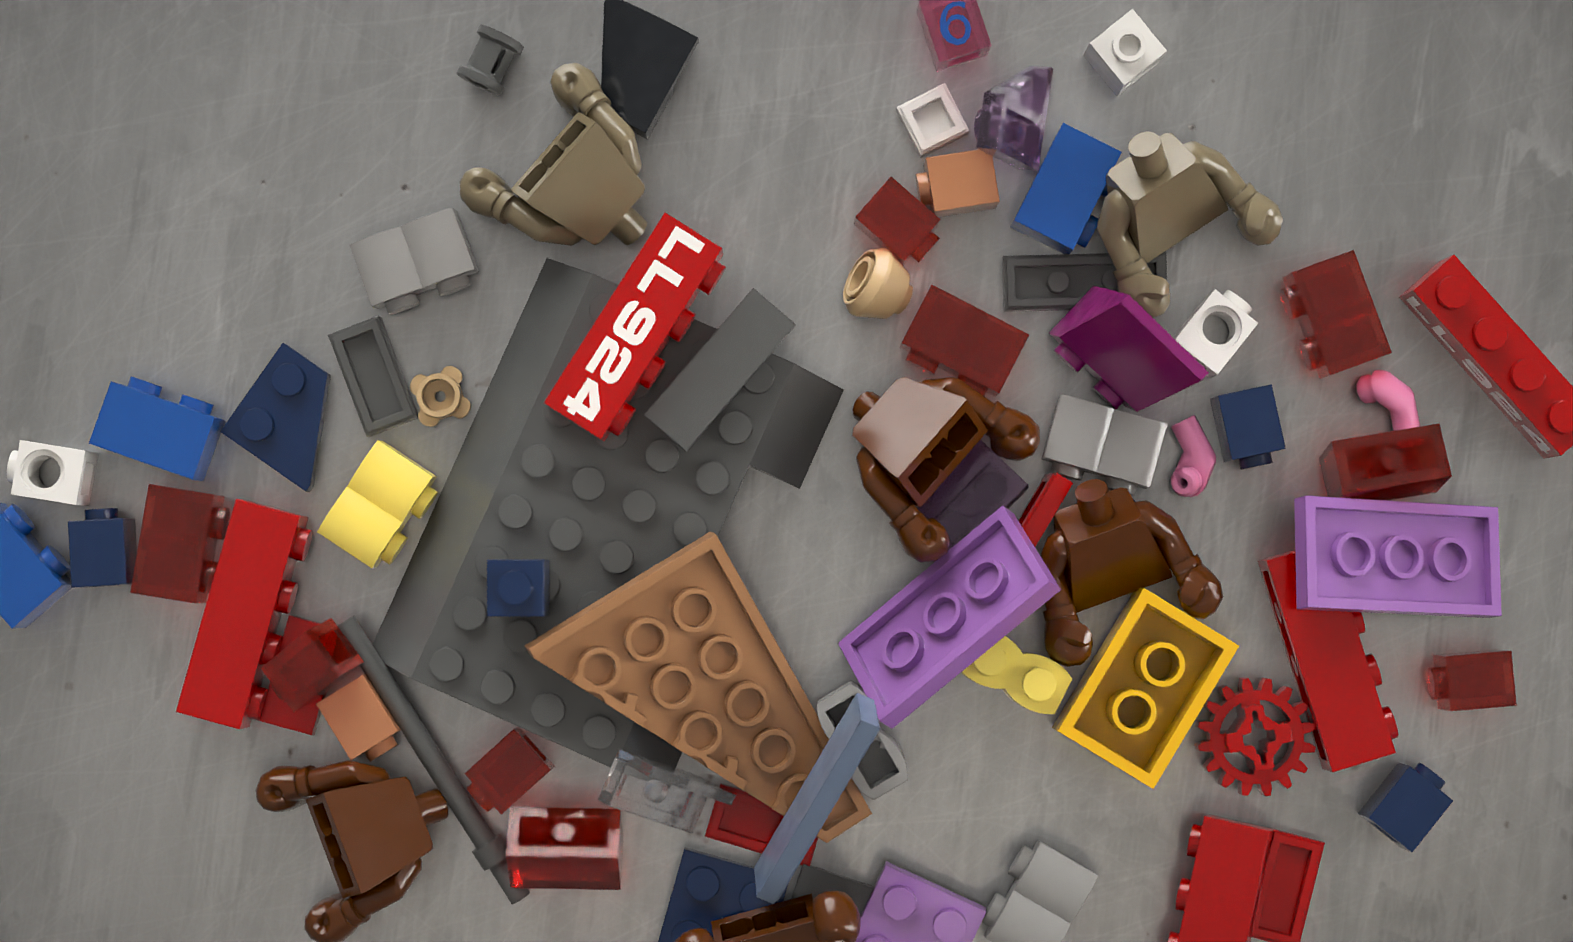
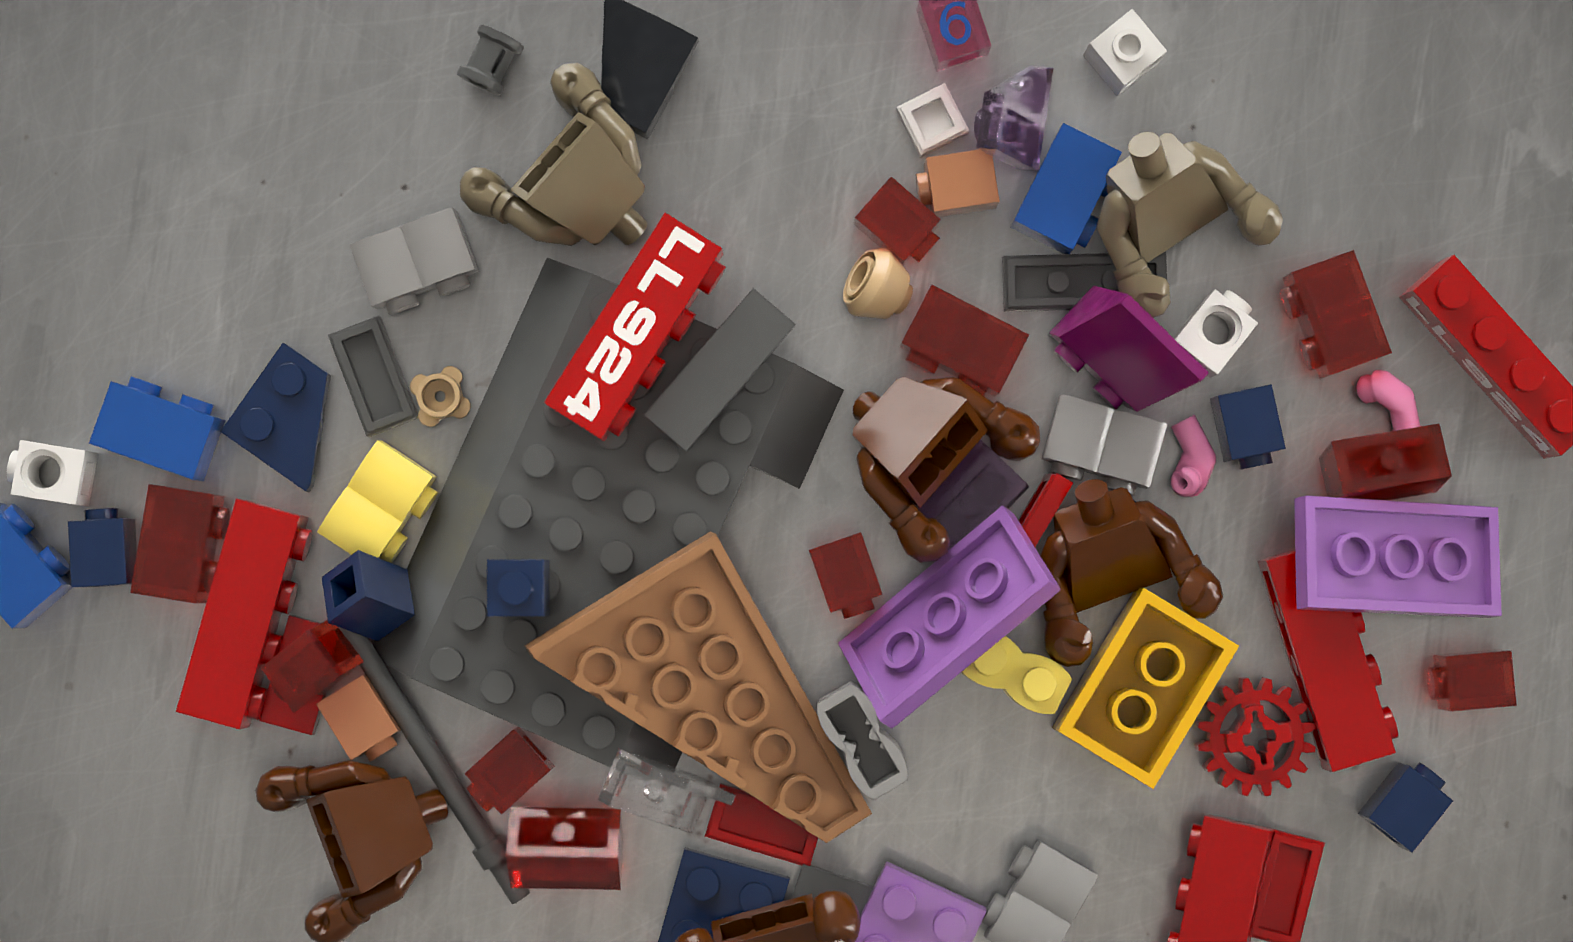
sand blue tile [754,693,880,904] -> none
none -> dark blue brick [322,550,415,641]
none -> clear red brick [809,532,883,619]

